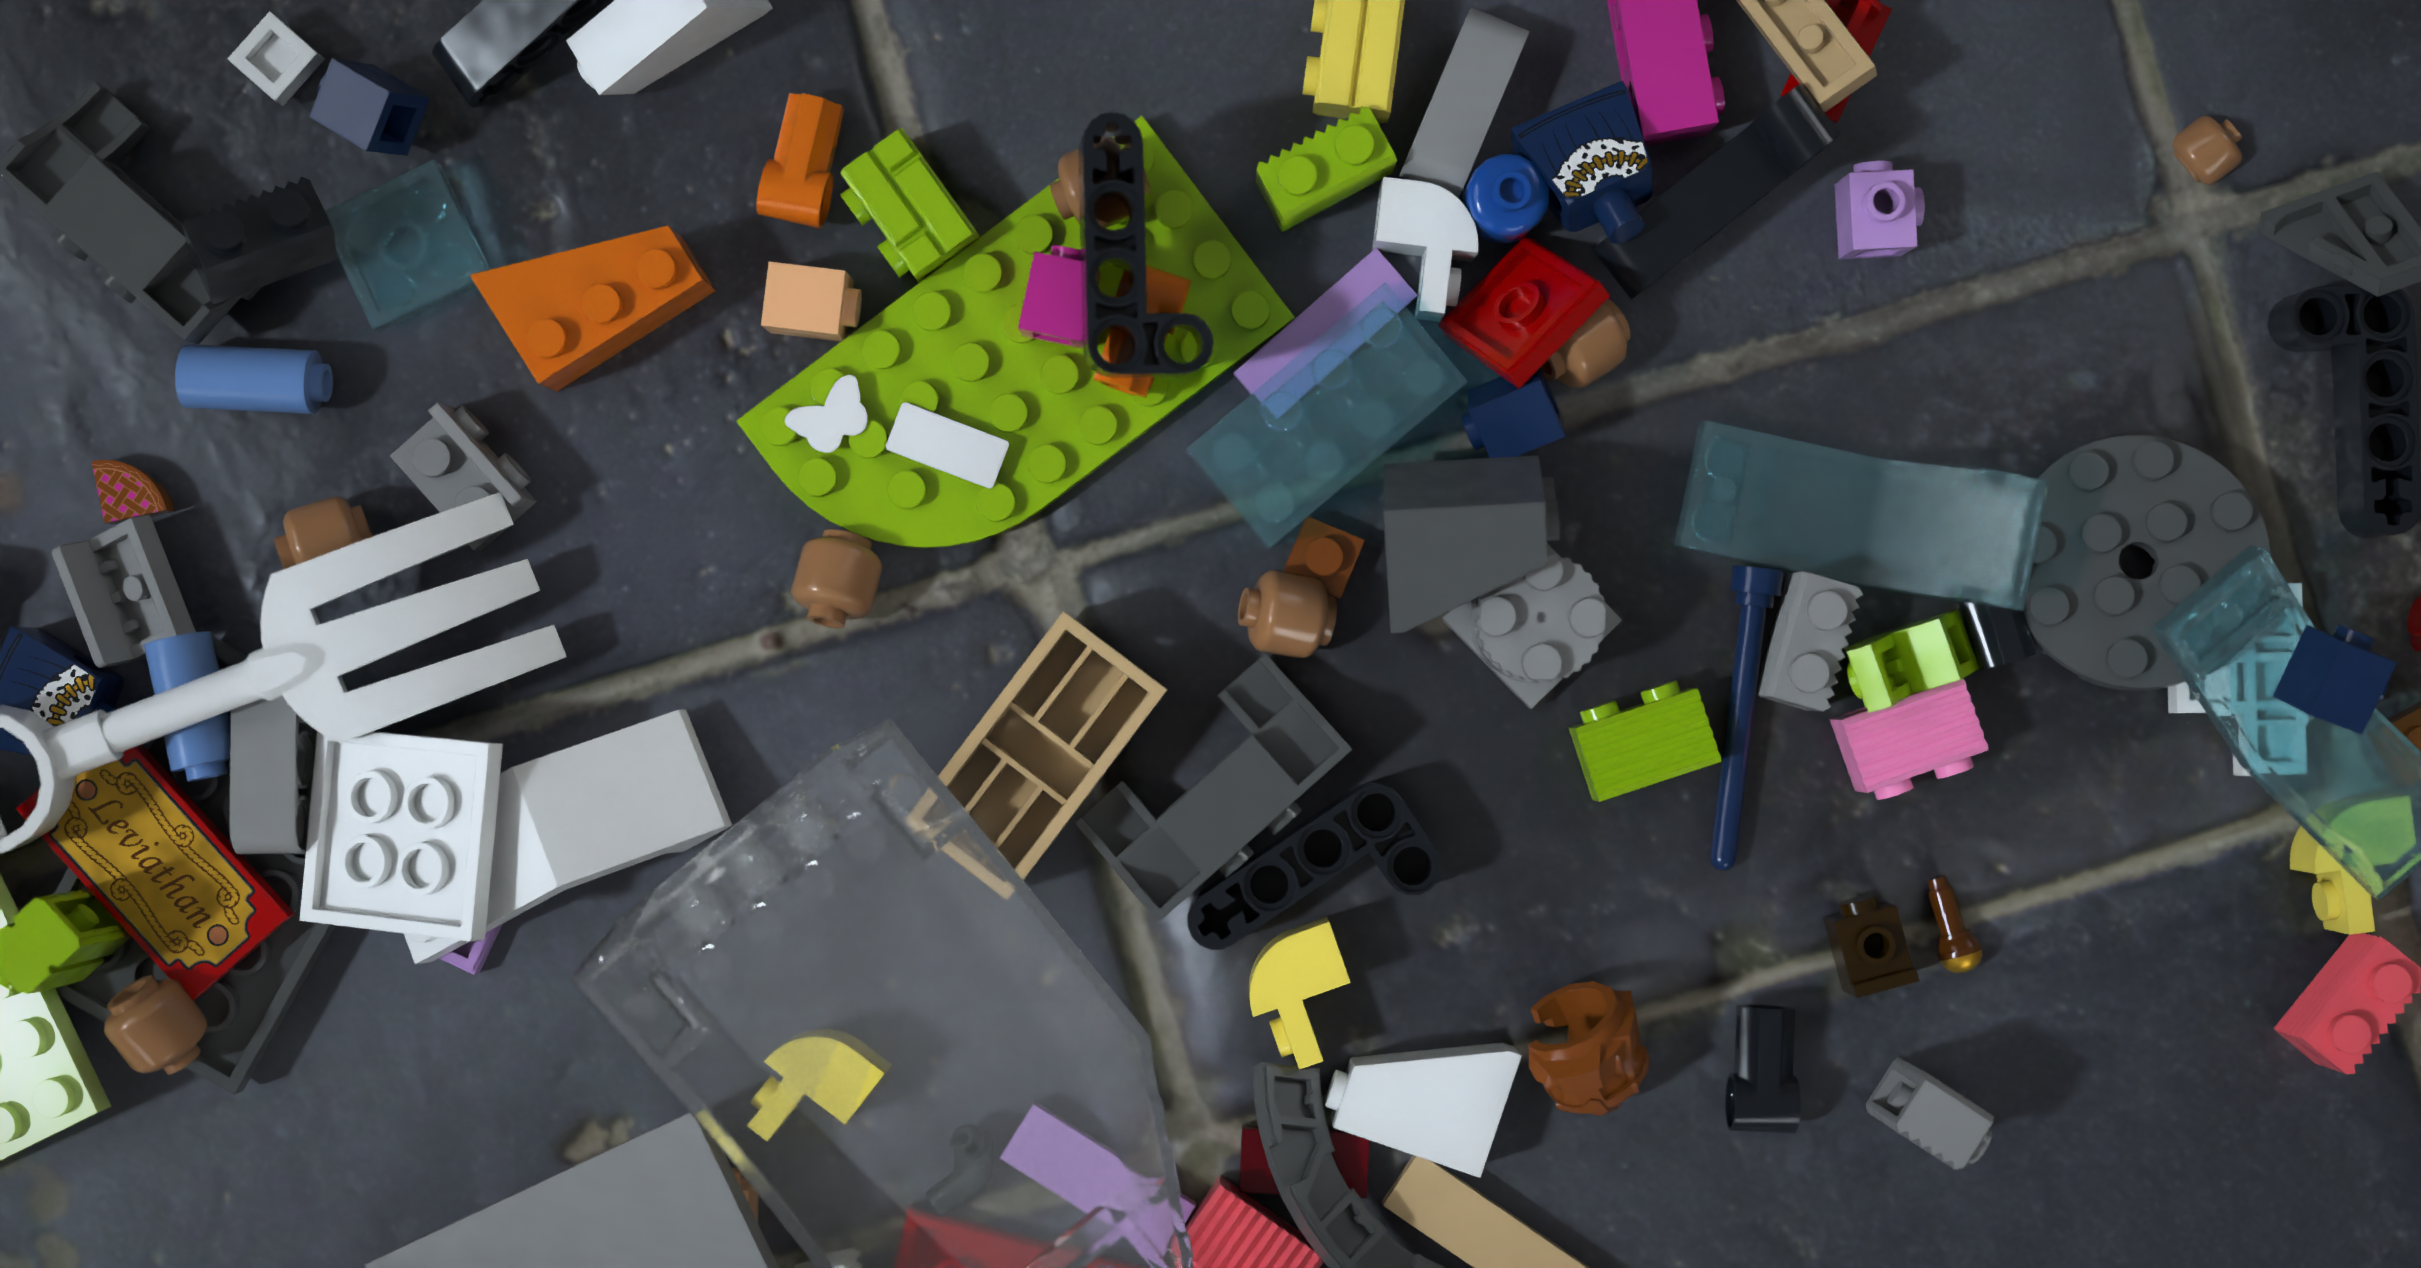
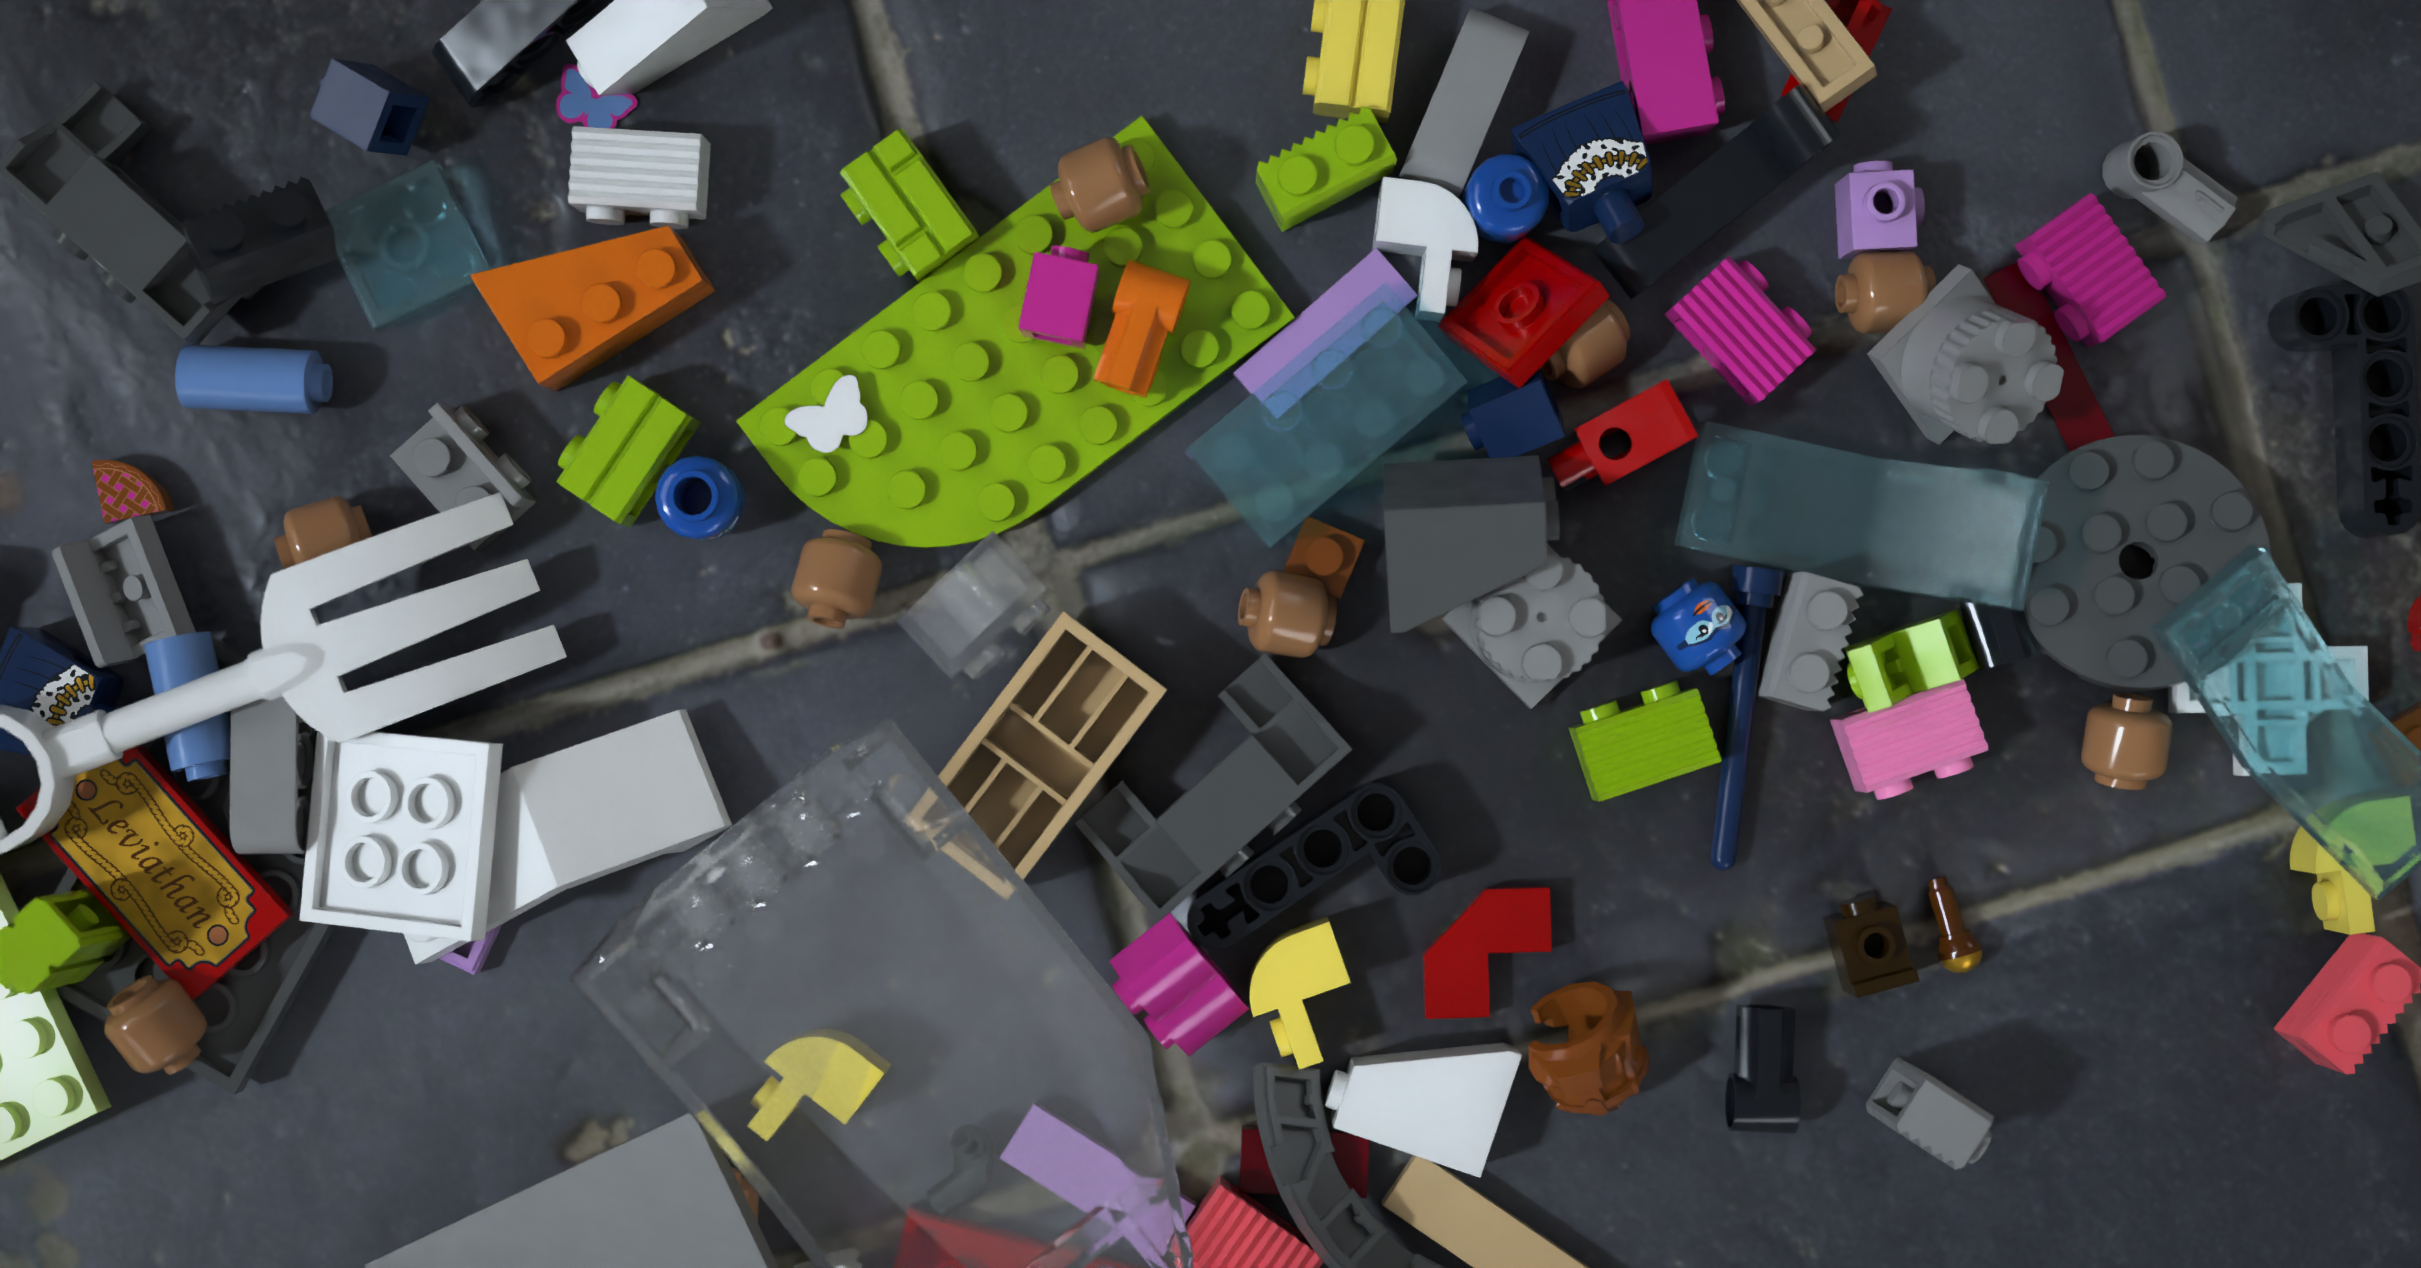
white plate [227,11,325,106] -> none
orange piece [756,93,845,229] -> none
light nougat brick [761,262,862,342] -> none
white sticker [886,402,1009,488] -> none
black beam [1078,112,1214,378] -> none
medium nougat piece [2172,115,2243,185] -> none
dark blue brick [2273,624,2397,735] -> none
none -> medium blue sticker [556,63,638,129]
none -> lime brick [556,375,701,527]
none -> white brick [567,126,711,229]
none -> blue head [655,455,746,541]
none -> clear brick [897,531,1054,680]
none -> dark pink brick [1109,913,1250,1056]
none -> red tile [1423,886,1552,1019]
none -> red torso [1547,378,1698,492]
none -> blue head [1650,577,1747,676]
none -> dark pink brick [1664,256,1817,407]
none -> medium nougat head [1835,250,1937,334]
none -> light grey piece [1867,264,2064,445]
none -> dark red sticker [1984,262,2115,452]
none -> dark pink brick [2014,193,2166,348]
none -> medium nougat head [2081,692,2173,790]
none -> light grey piece [2102,132,2238,245]

